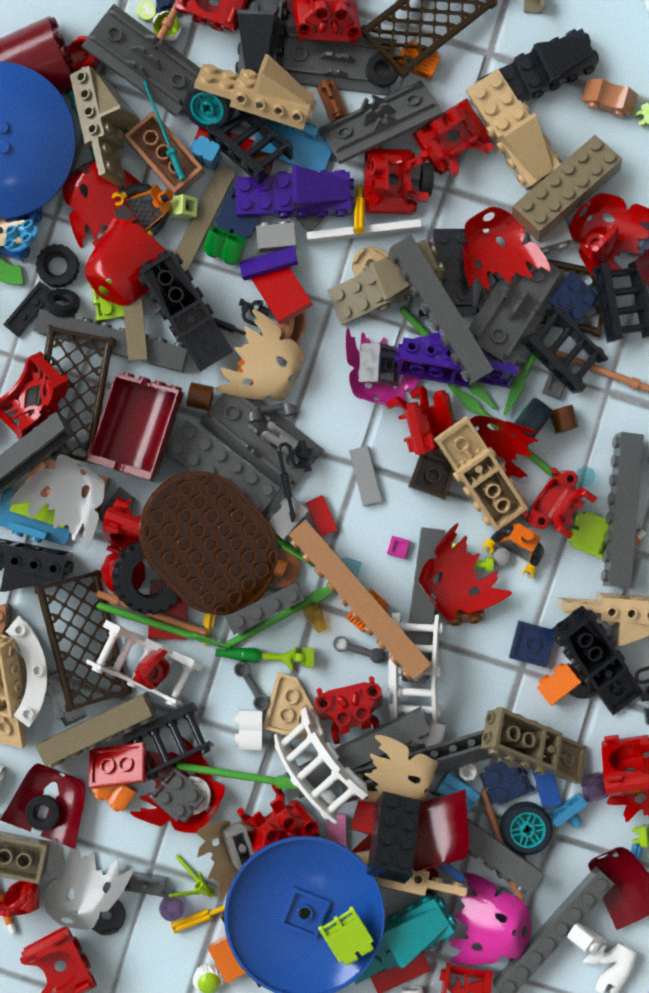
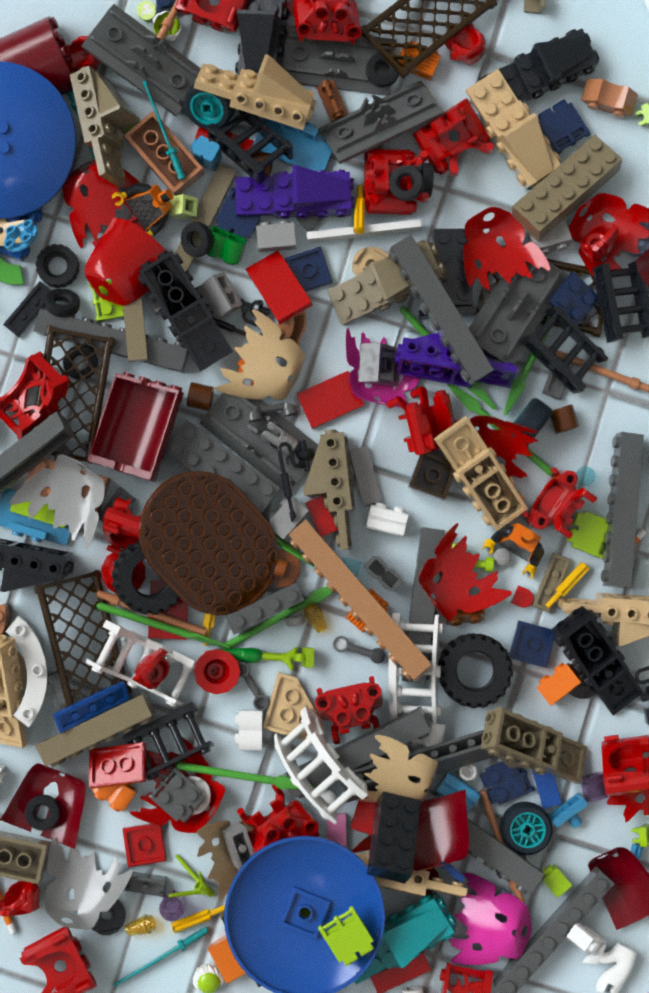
dark purple tile [239,246,299,281] -> none
dark pink tile [387,536,410,559] -> none
none -> blue tile [52,681,130,733]
none -> black tyre [63,346,98,380]
none -> teal sword [113,926,209,987]
none -> red tile [122,823,167,867]
none -> clear yellow cone [125,914,156,936]
none -> black tyre [181,222,213,257]
none -> red hat [194,649,240,695]
none -> light grey brick [198,272,243,320]
none -> dark blue tile [285,246,333,292]
none -> light grey tile [285,614,305,627]
none -> red tile [296,371,364,429]
none -> dark tan wedge [303,429,356,550]
none -> dark grey brick [364,556,402,592]
none -> white brick [365,502,409,537]
none -> black tyre [389,165,424,201]
none -> black tyre [438,633,513,708]
none -> red hair [444,23,486,66]
none -> red tile [511,586,533,608]
none -> dark tan tile [531,553,571,613]
none -> dark blue plate [538,99,591,155]
none -> lime brick [542,864,572,898]
none -> yellow axle [545,562,590,608]

